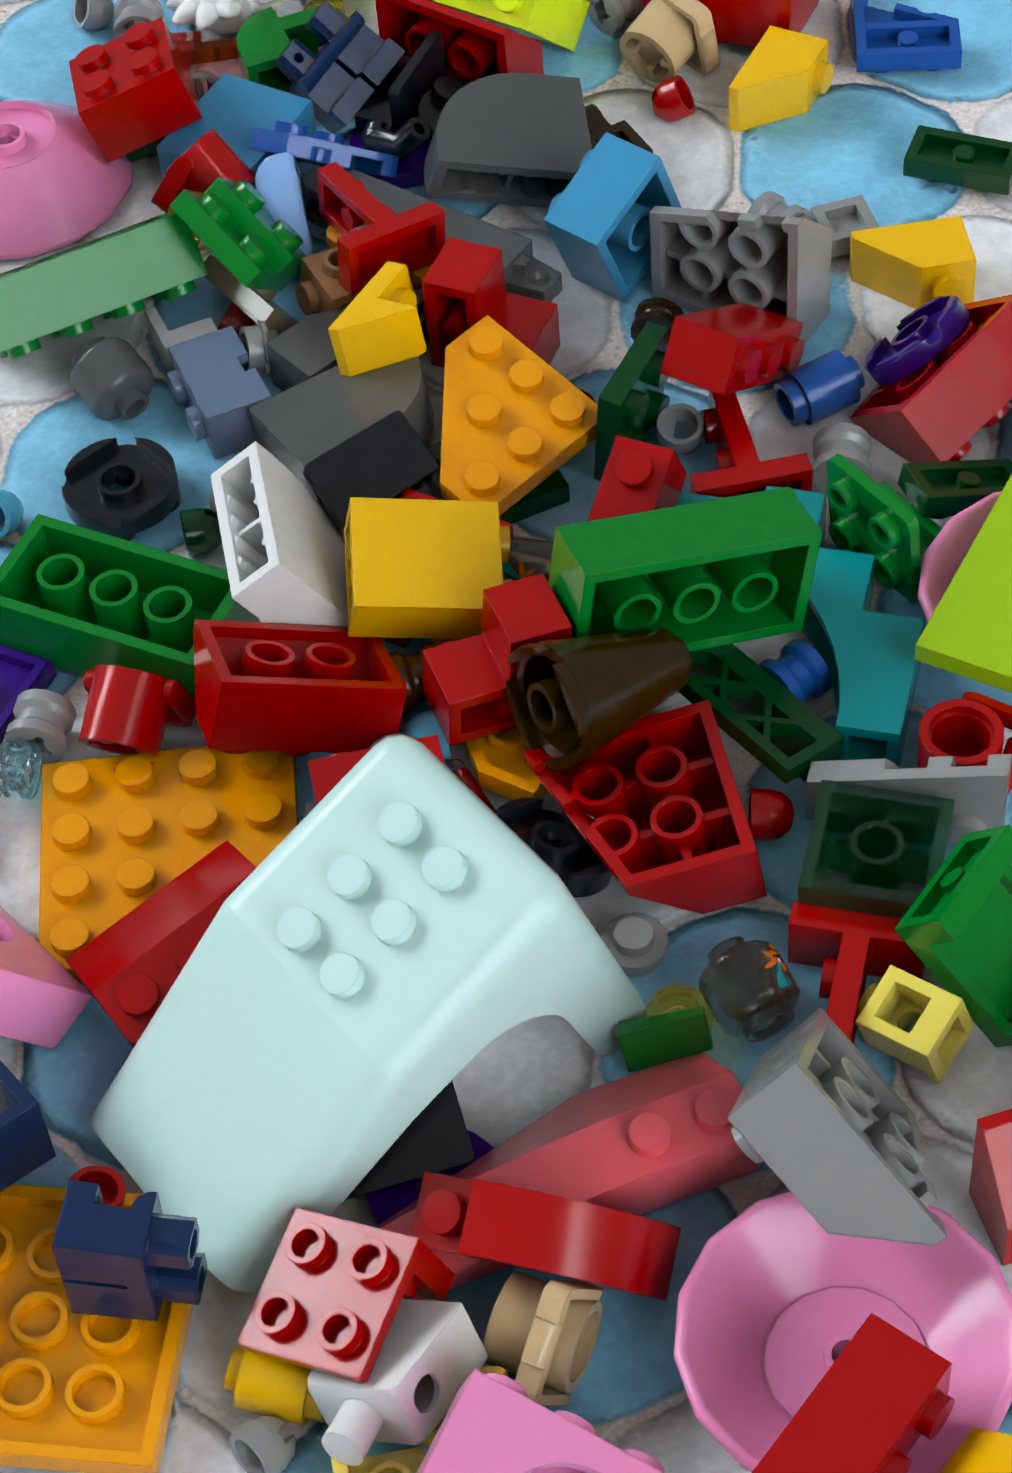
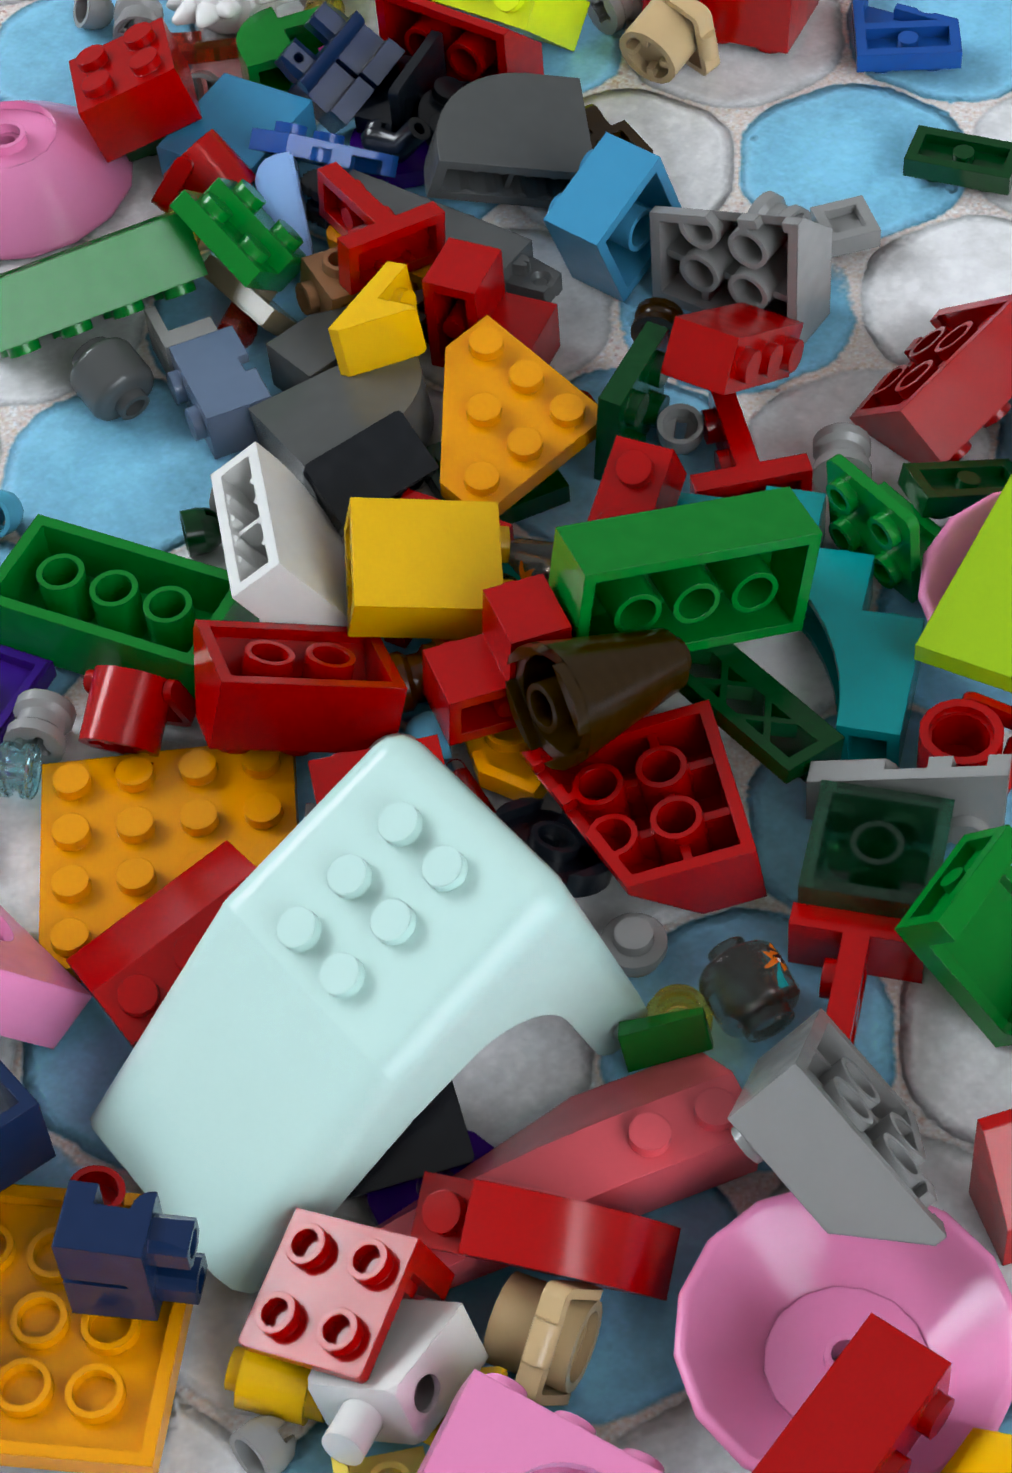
black plate [62,437,181,541] -> none
light grey plate [239,320,278,376] -> none
red hinge [651,75,695,122] -> none
yellow slope [728,25,833,132] -> none
red hinge [748,788,795,841] -> none
blue wheel [758,639,832,703] -> none
blue brick [774,350,865,426] -> none
yellow slope [849,216,977,309] -> none
light yellow brick [855,965,974,1084] -> none
dark purple tile [864,296,970,386] -> none

